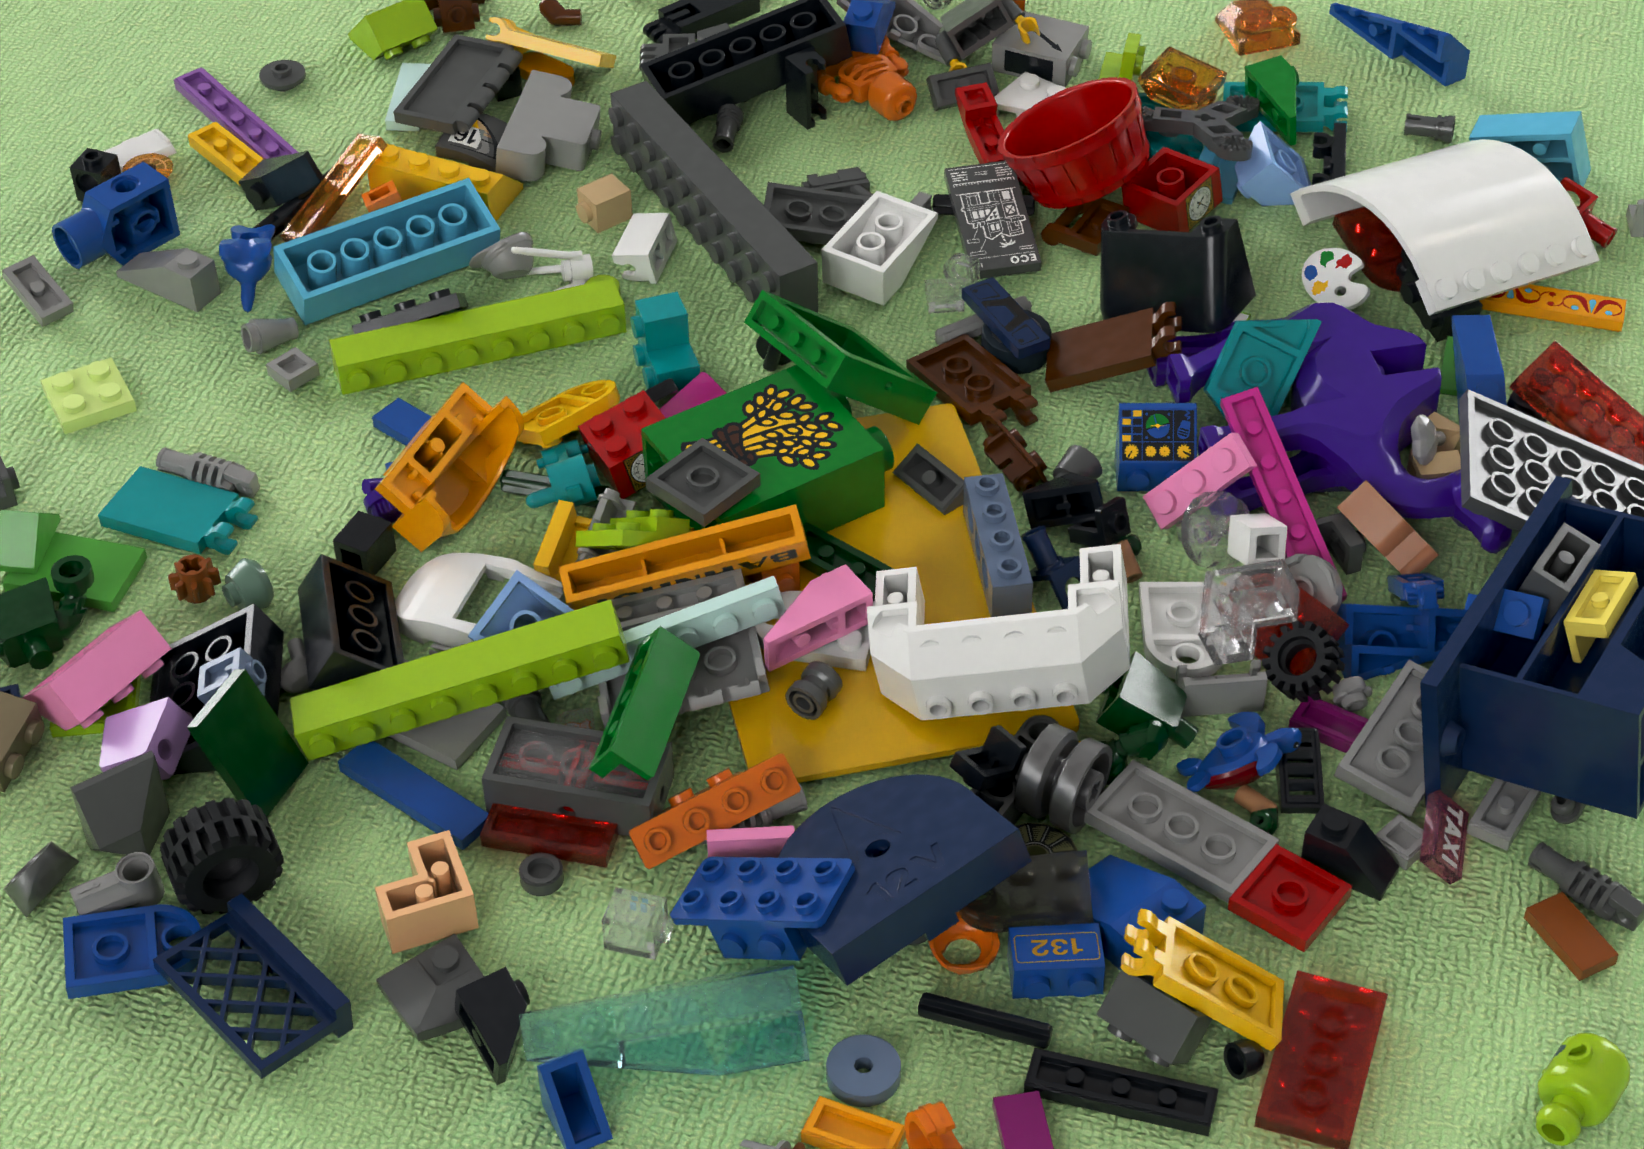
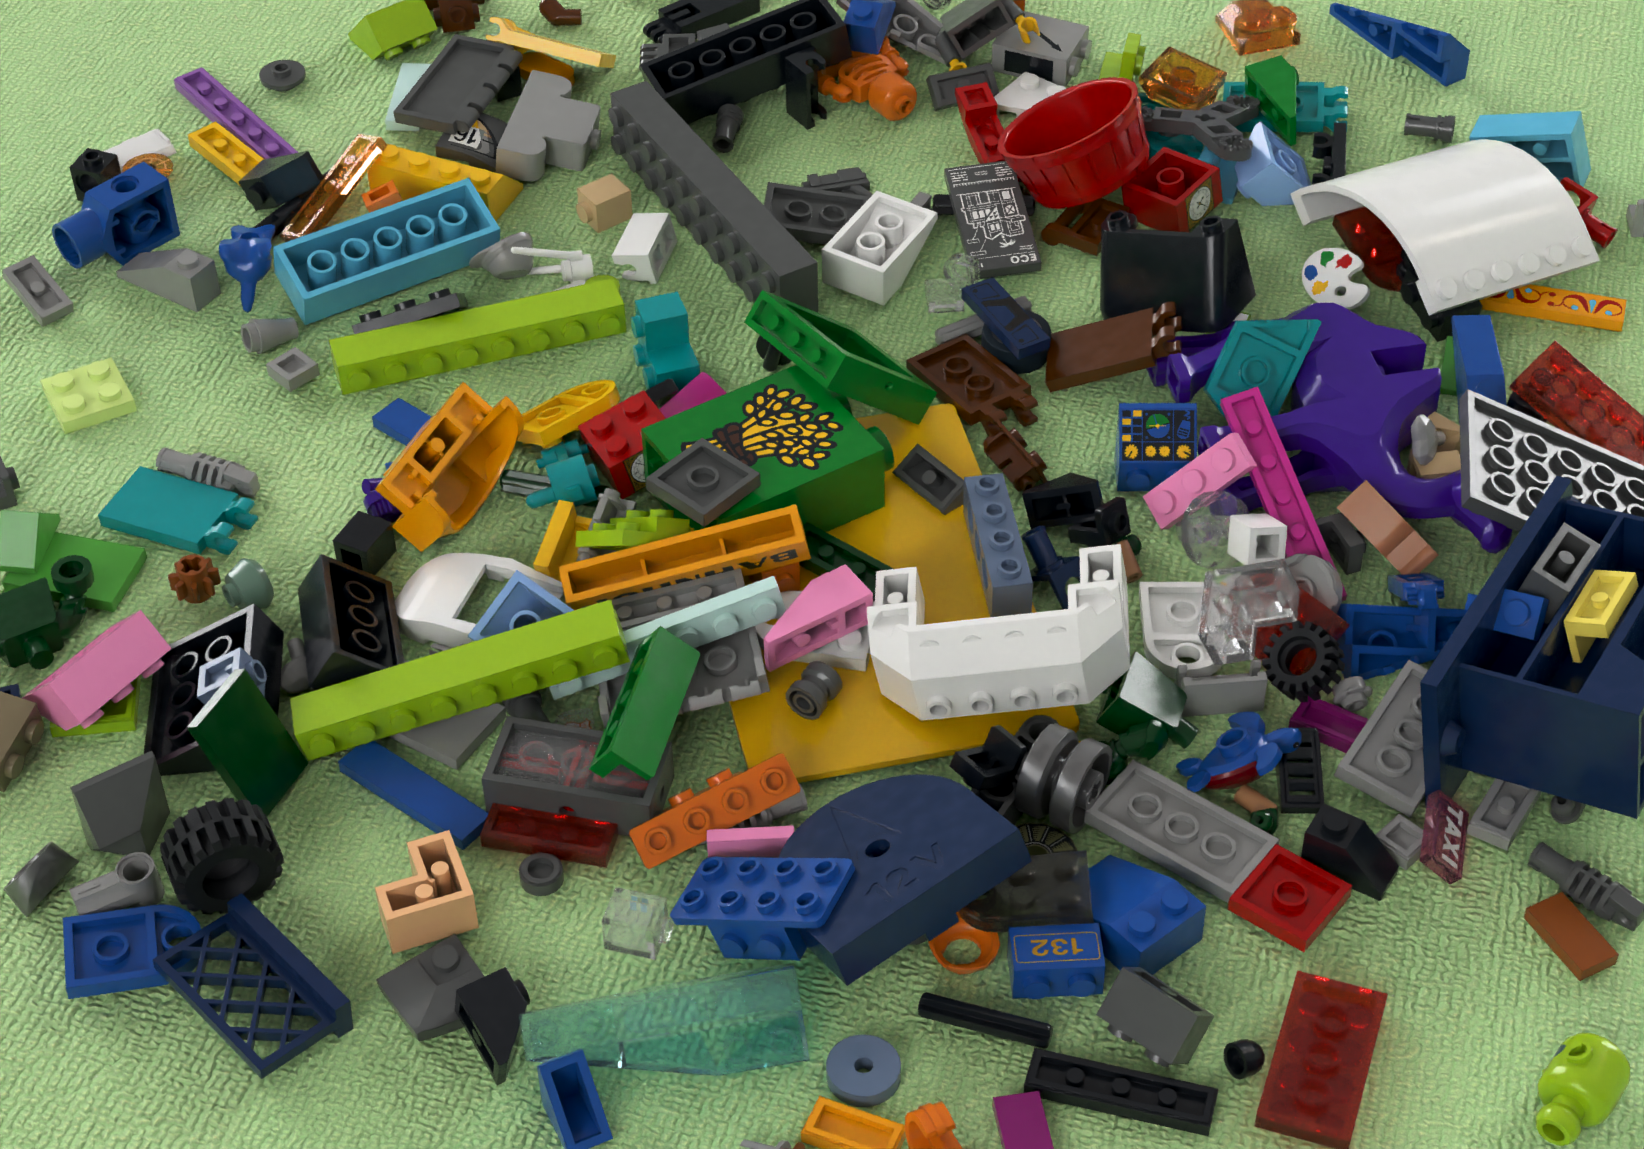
lavender torso [99,697,193,780] -> none
dark grey hat [1053,445,1102,480] -> none
yellow tile [1120,908,1284,1051] -> none

